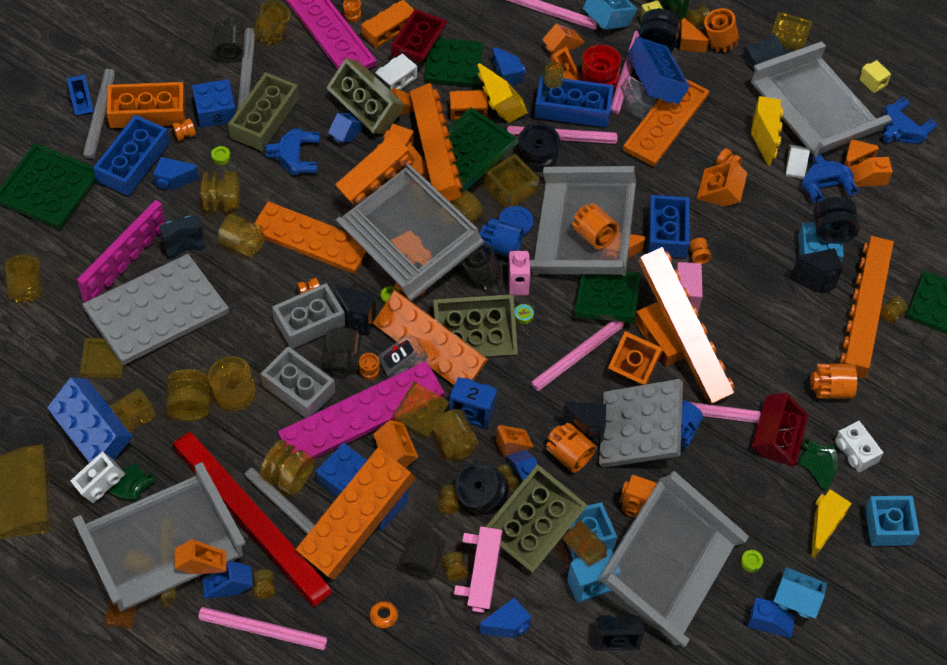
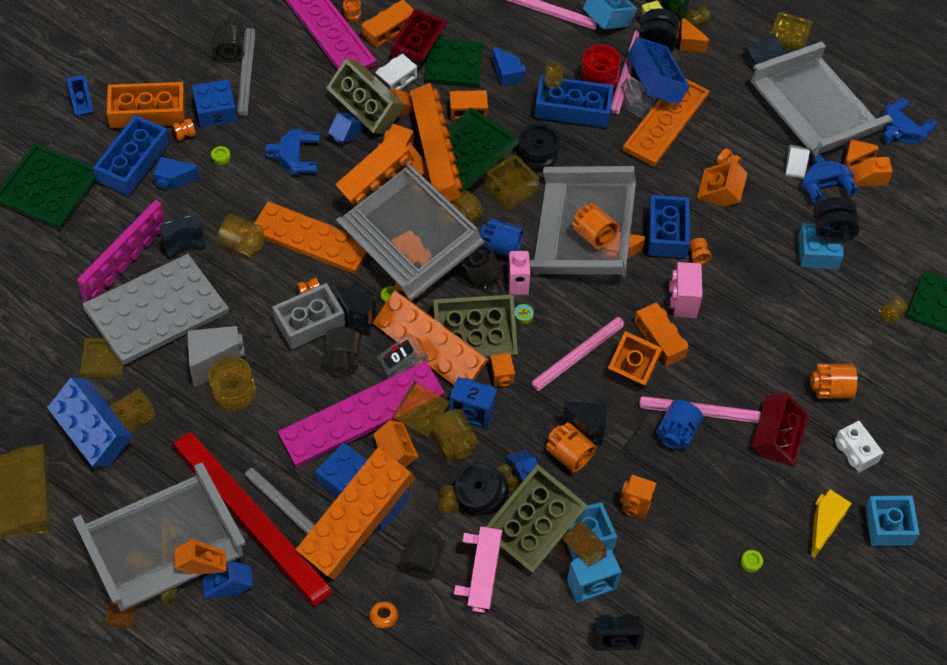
clear yellow gear [5,254,42,303] -> none
white brick [70,451,125,503] -> none
light grey axle [83,68,115,160] -> none
dark green arm [107,462,156,503] -> none
clear yellow wheel [166,369,210,421] -> none
bright pink axle [198,607,327,650] -> none
clear yellow wheel [201,171,239,211] -> none
olive brick [228,72,299,151] -> none
clear yellow wheel [252,569,276,599] -> none
clear yellow gear [253,0,291,45] -> none
light grey brick [260,347,335,418] -> none
clear yellow wheel [260,439,315,495] -> none
orange wheel [359,353,379,380] -> none
clear yellow wheel [442,552,468,581] -> none
yellow slope [477,63,528,123] -> none
blue slope [479,598,531,638] -> none
orange slope [496,425,534,458] -> none
blue piece [499,206,533,236] -> none
bright pink axle [507,126,617,144] -> none
orange slope [542,24,584,54] -> none
orange slope [549,46,581,80] -> none
dark green plate [575,272,641,323] -> none
piece [598,471,749,647] -> none
light grey plate [599,379,683,468] -> none
brick [638,247,734,405] -> none
orange gear [704,8,739,52] -> none
blue slope [748,598,795,638] -> none
yellow slope [751,96,784,166] -> none
dark azure brick [773,567,827,619] -> none
black slope [790,248,843,293] -> none
dark green arm [798,438,838,491] -> none
orange brick [839,236,894,379] -> none
light yellow brick [859,60,891,93] -> none
none -> light grey slope [188,326,245,387]
none -> orange brick [489,353,515,387]

